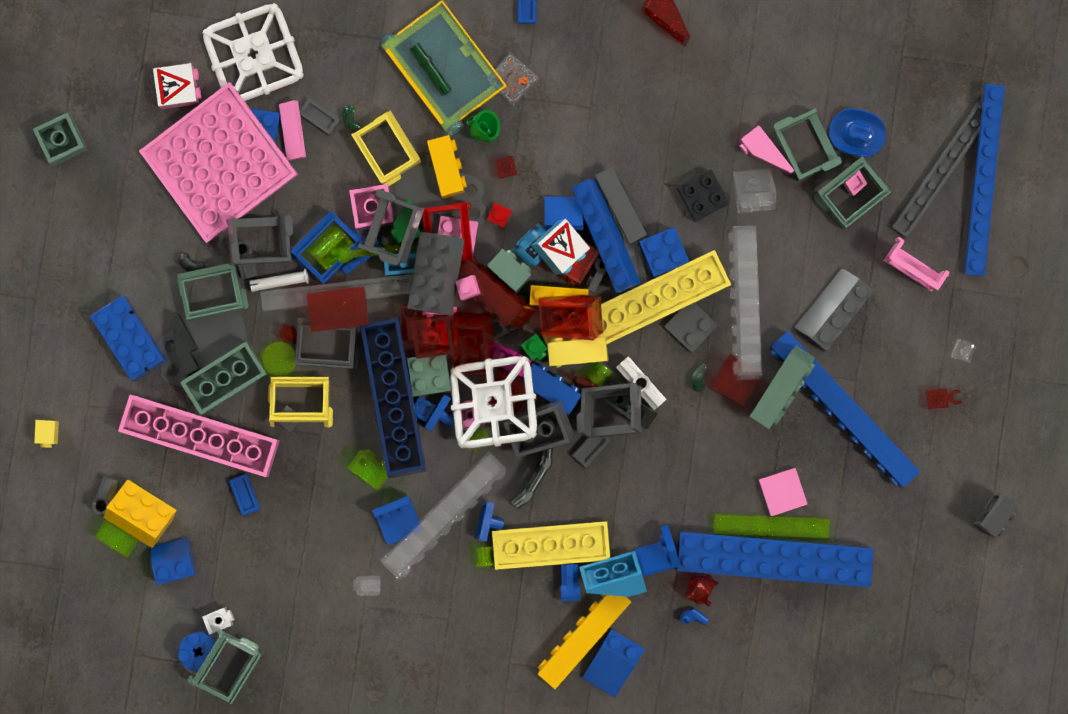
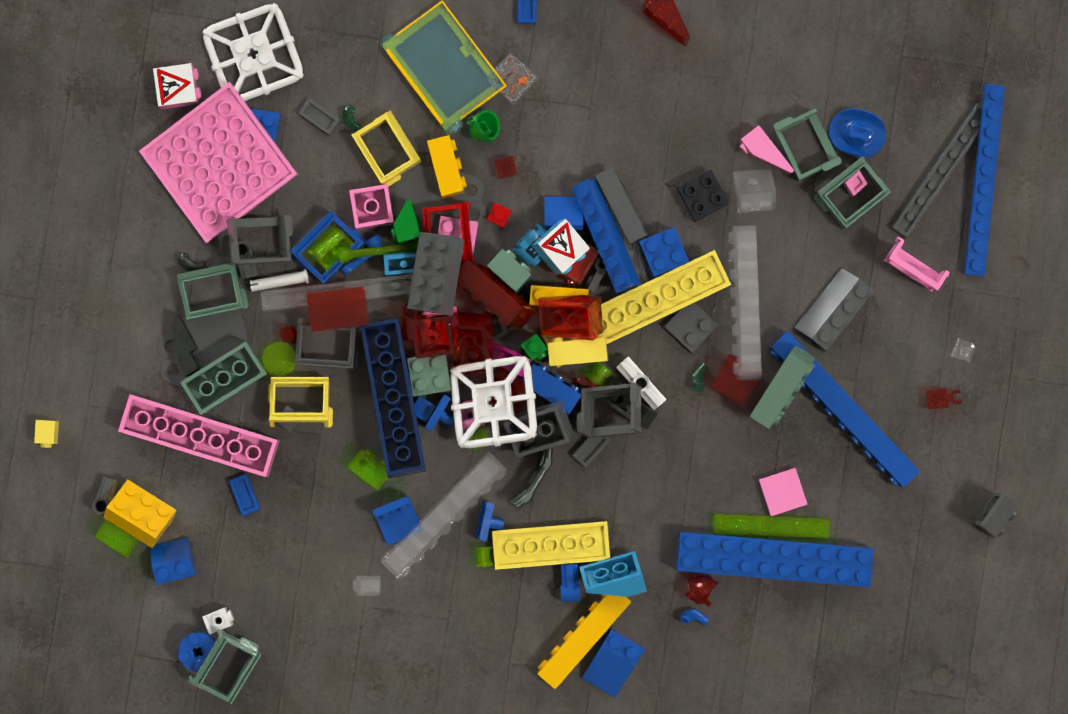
sand green brick [33,113,88,166] -> none
blue piece [90,295,168,381] -> none
bright pink tile [279,100,306,161] -> none
dark grey piece [358,189,424,265] -> none
dark green pin [409,43,452,97] -> none
bright pink plate [455,275,481,301] -> none
blue bracket [635,525,680,576] -> none

